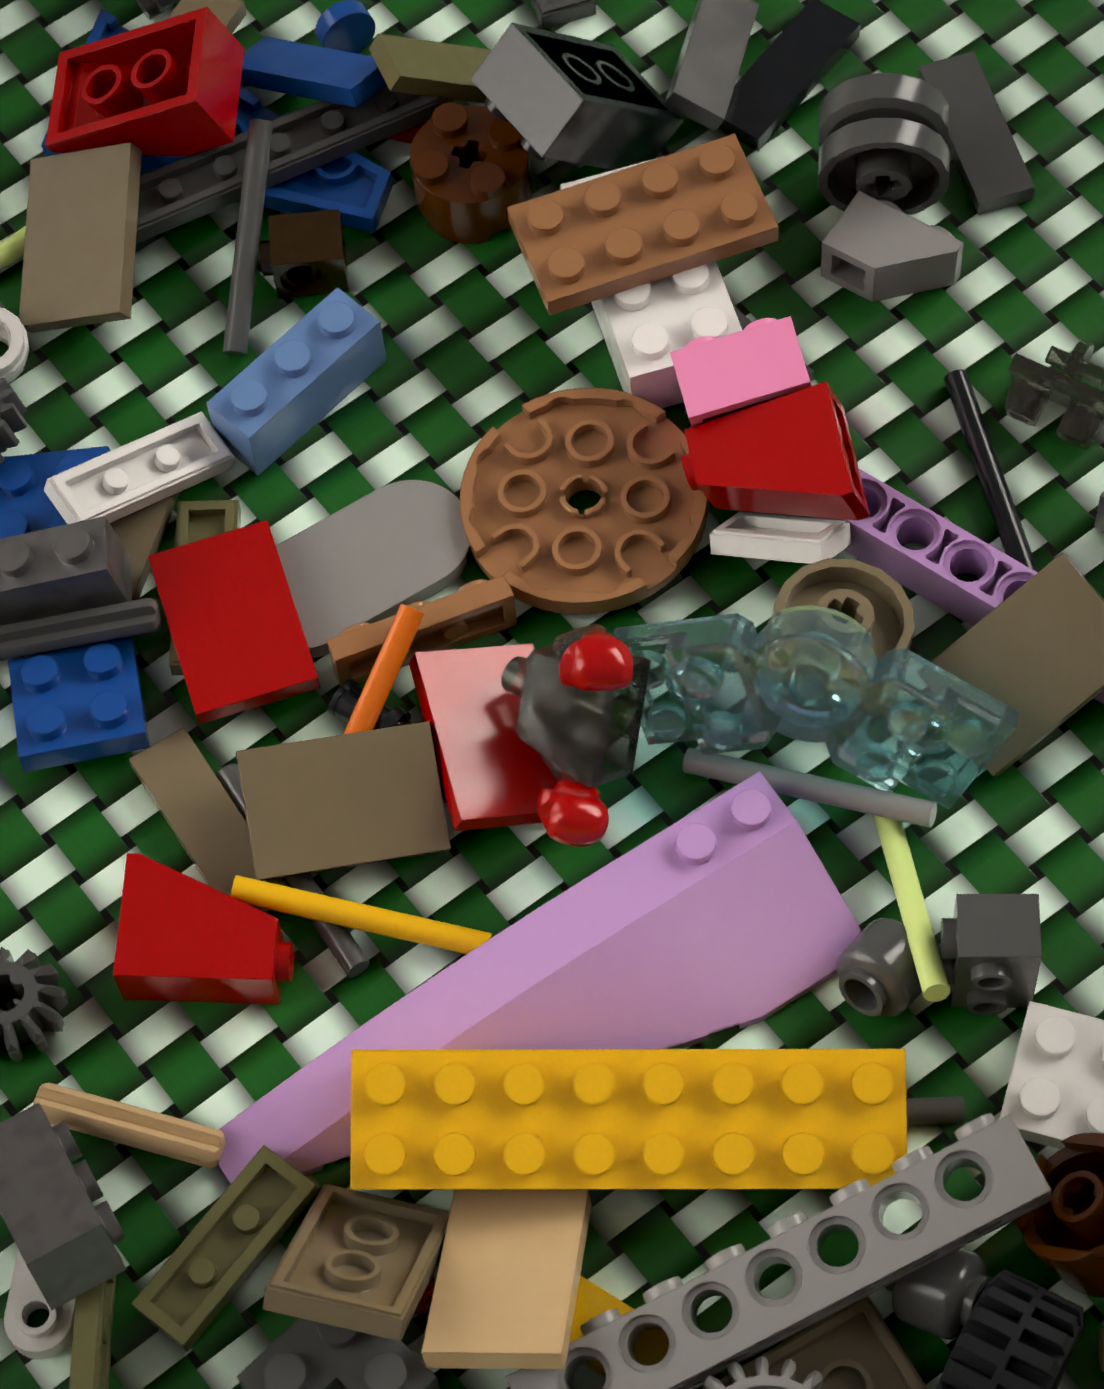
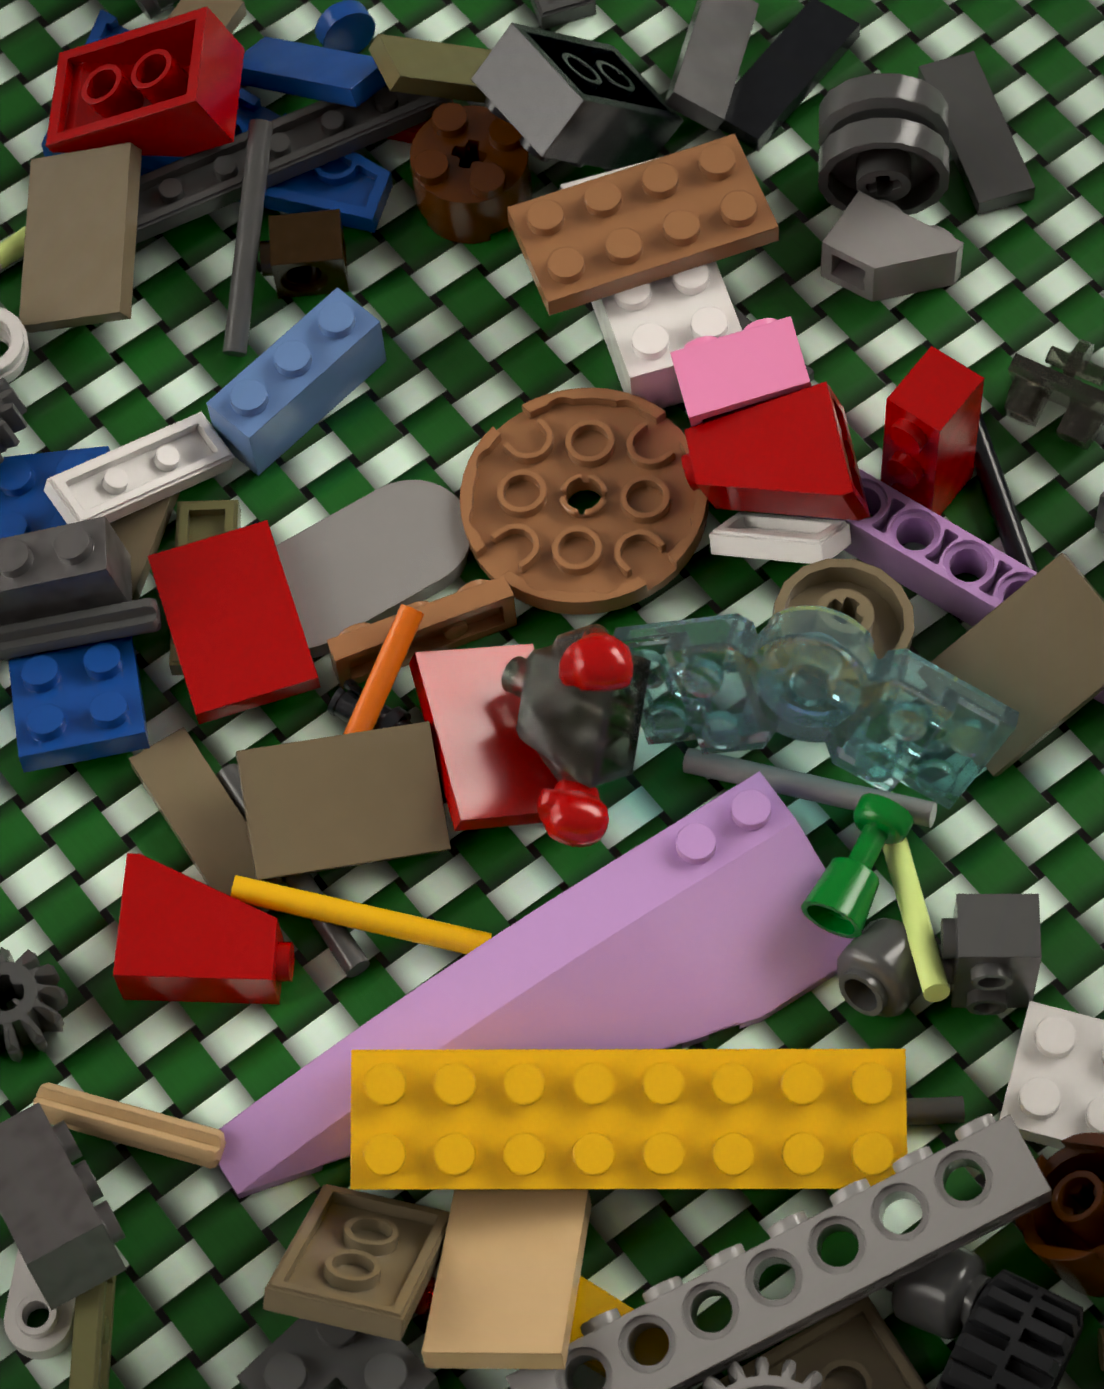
olive plate [131,1145,319,1352] -> none
none -> green piece [801,793,914,939]
none -> red brick [880,346,985,515]

